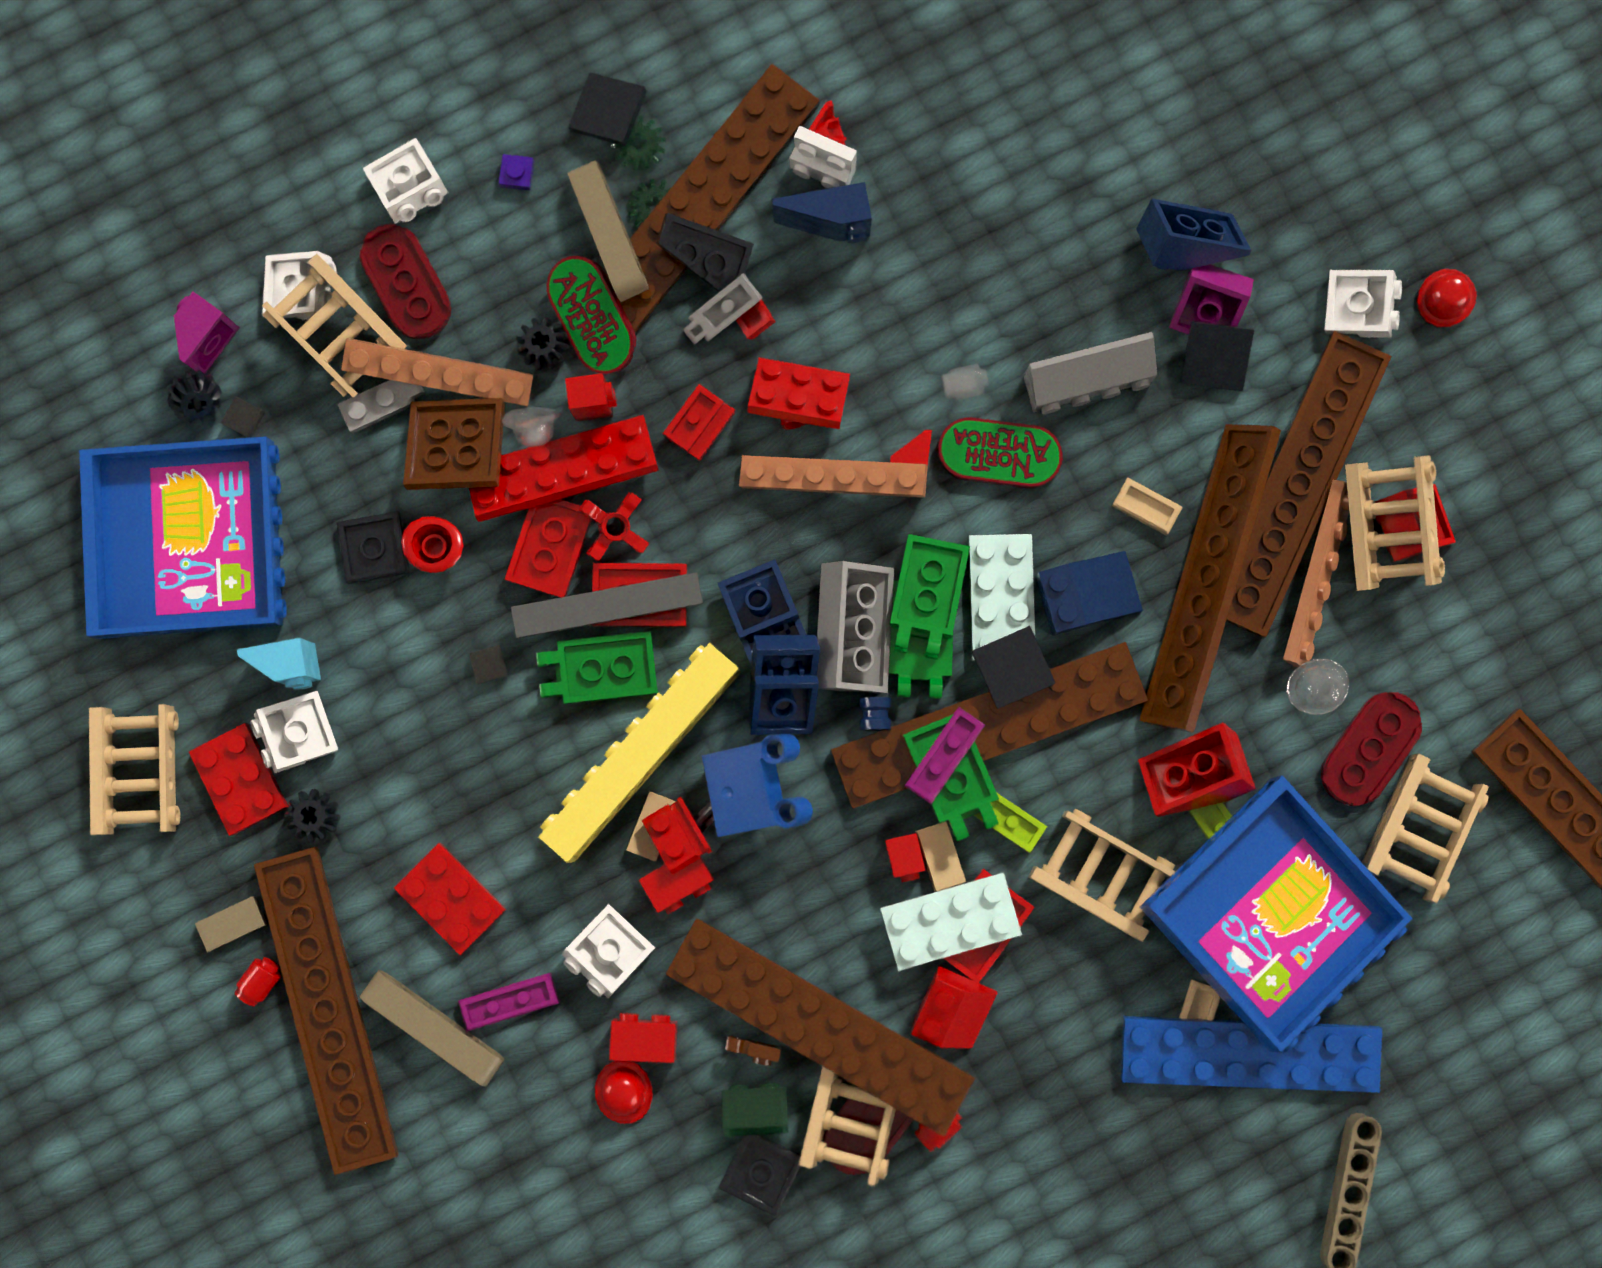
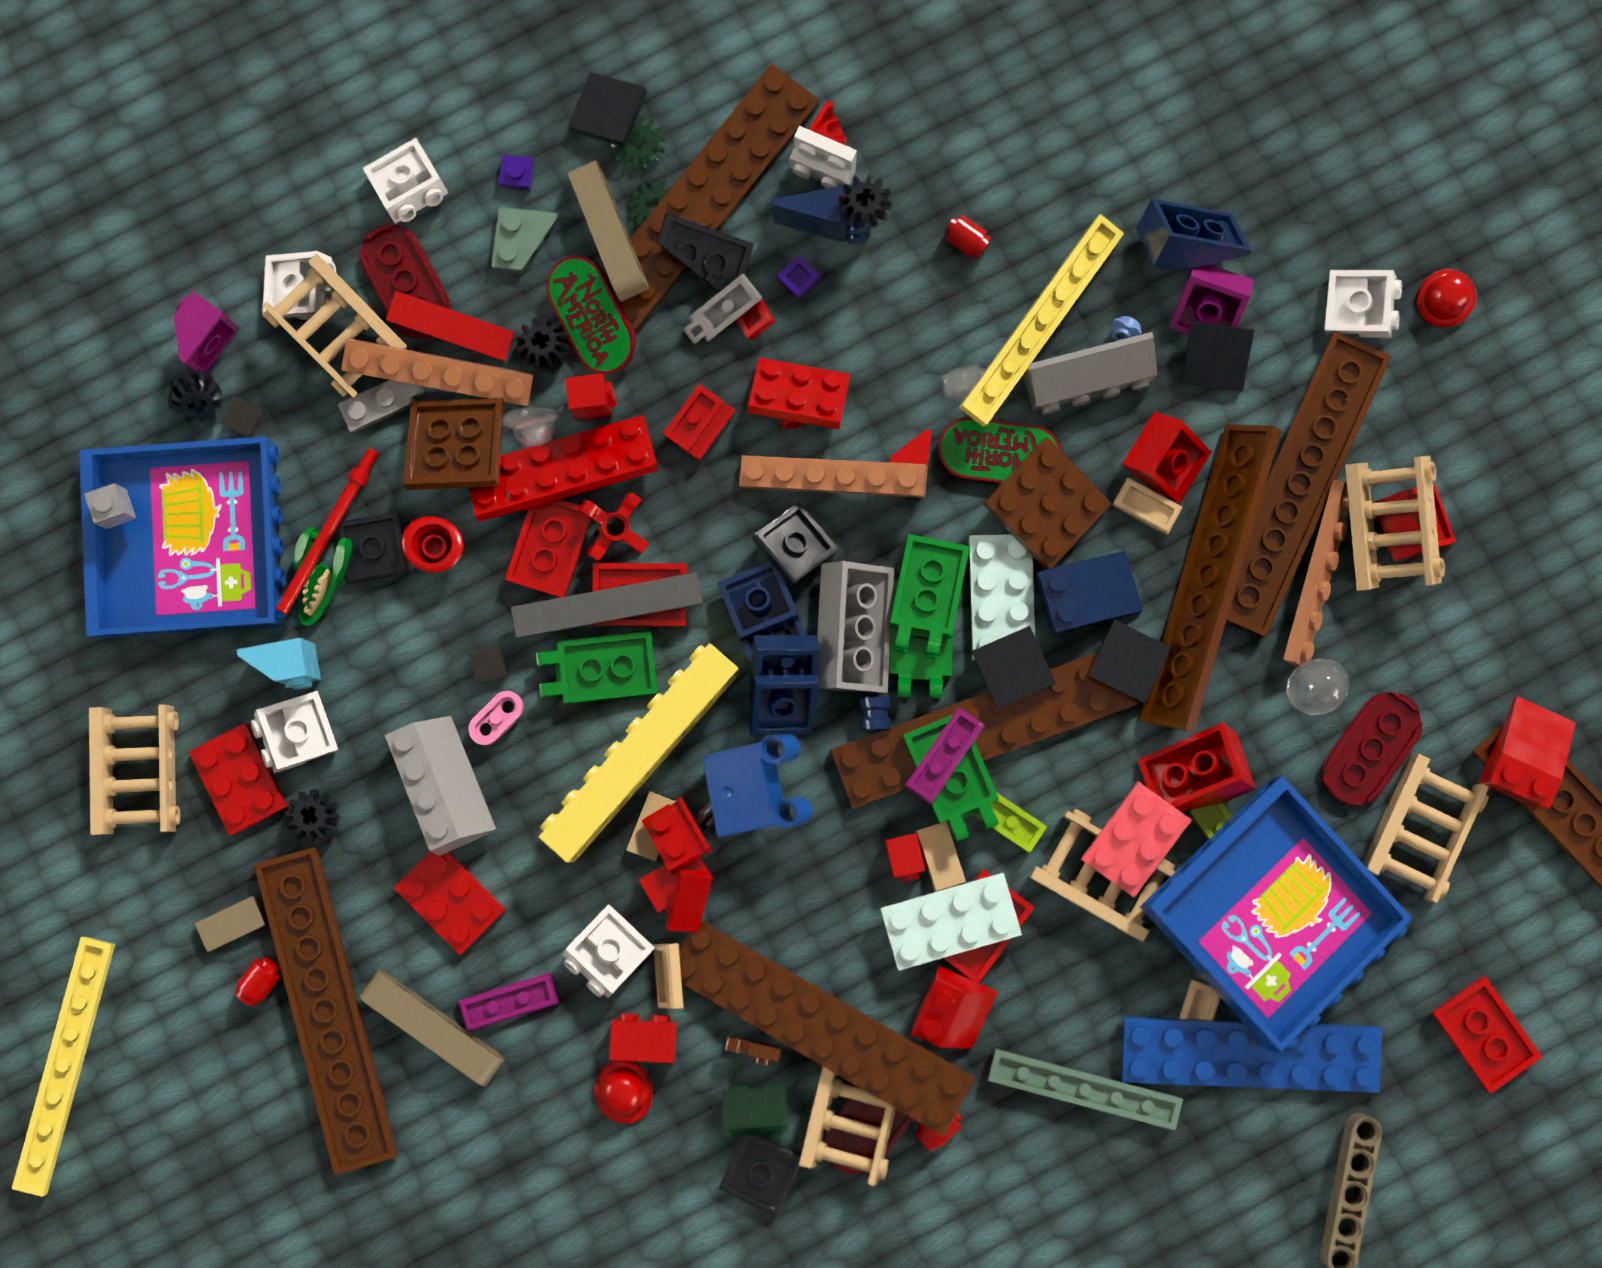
none -> light yellow plate [12,937,115,1197]
none -> light grey brick [84,483,136,529]
none -> red bar [276,448,379,615]
none -> green animal [294,527,353,626]
none -> light grey slope [385,716,497,856]
none -> red tile [386,290,515,362]
none -> bright pink plate [469,691,524,745]
none -> sand green wing [491,207,559,273]
none -> tan tile [653,943,684,1009]
none -> red tile [665,870,712,932]
none -> tile [751,502,839,586]
none -> dark purple plate [777,254,821,300]
none -> black gear [838,174,892,230]
none -> red brick [944,215,992,259]
none -> light yellow plate [959,214,1124,427]
none -> reddish brown plate [982,437,1112,570]
none -> sand green plate [987,1048,1183,1131]
none -> coral plate [1081,781,1191,897]
none -> black tile [1086,619,1171,705]
none -> medium blue plate [1109,316,1142,341]
none -> red slope [1122,412,1212,504]
none -> red plate [1430,976,1542,1094]
none -> red slope [1478,696,1576,809]

